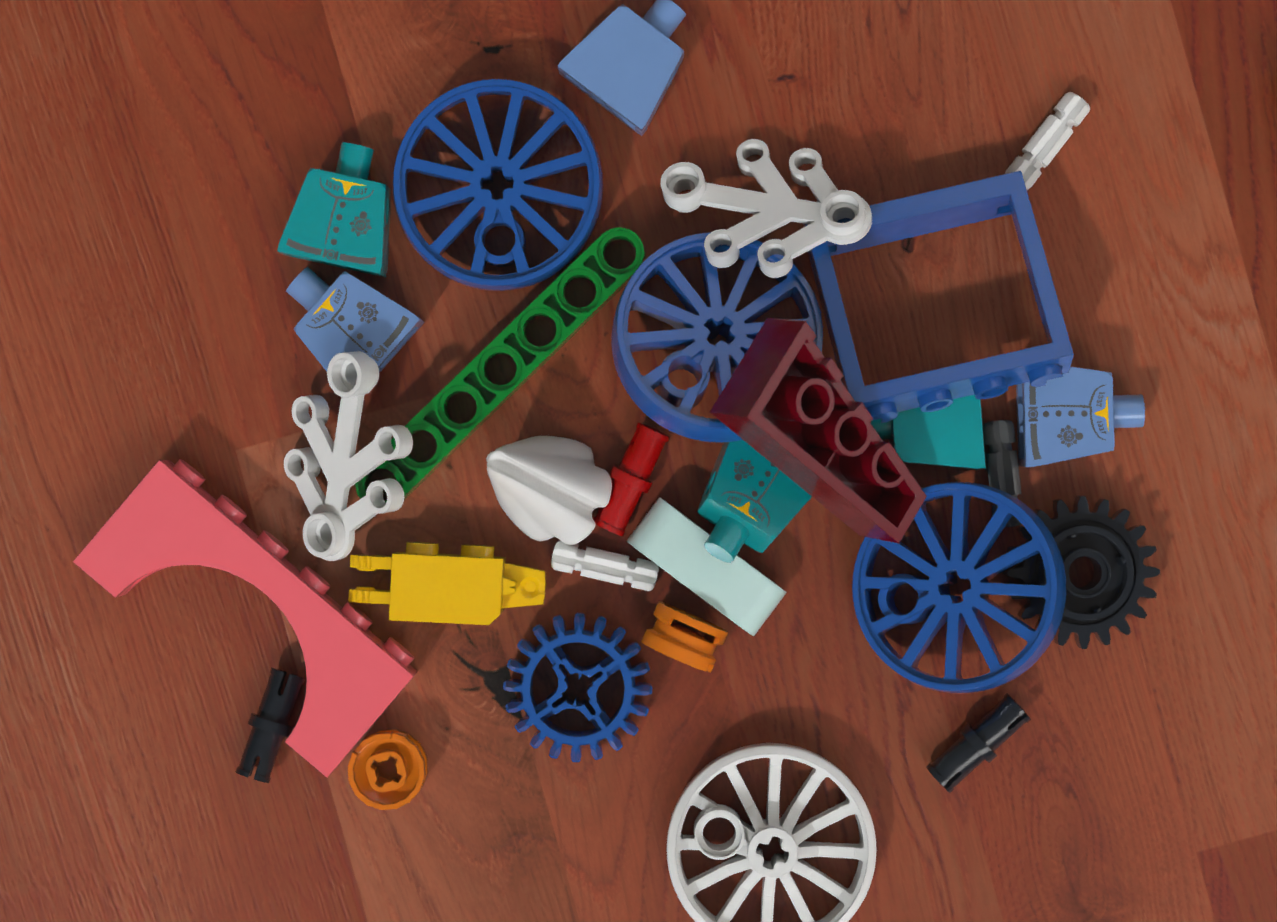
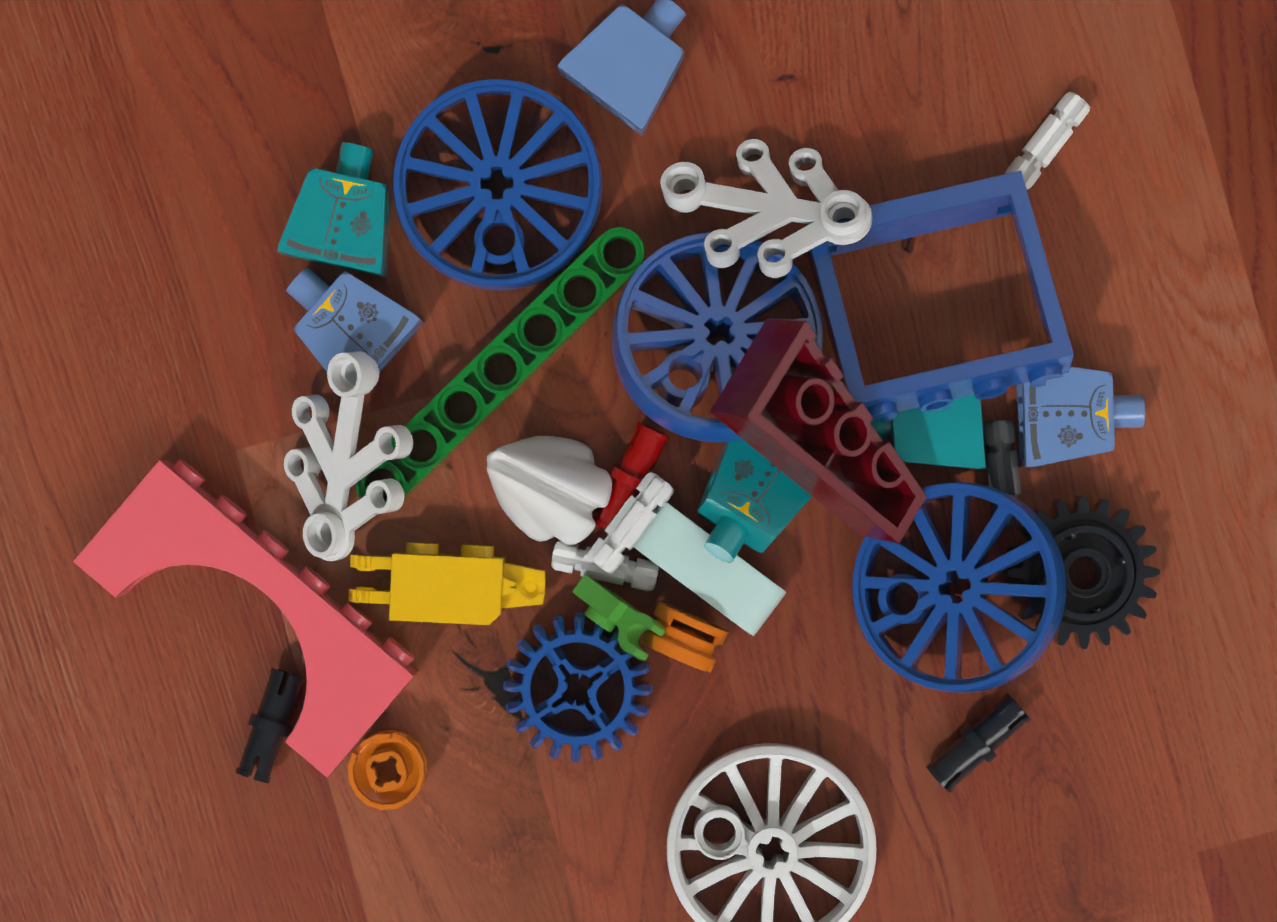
none -> bright green plate [572,574,666,660]
none -> white axle [588,472,674,573]

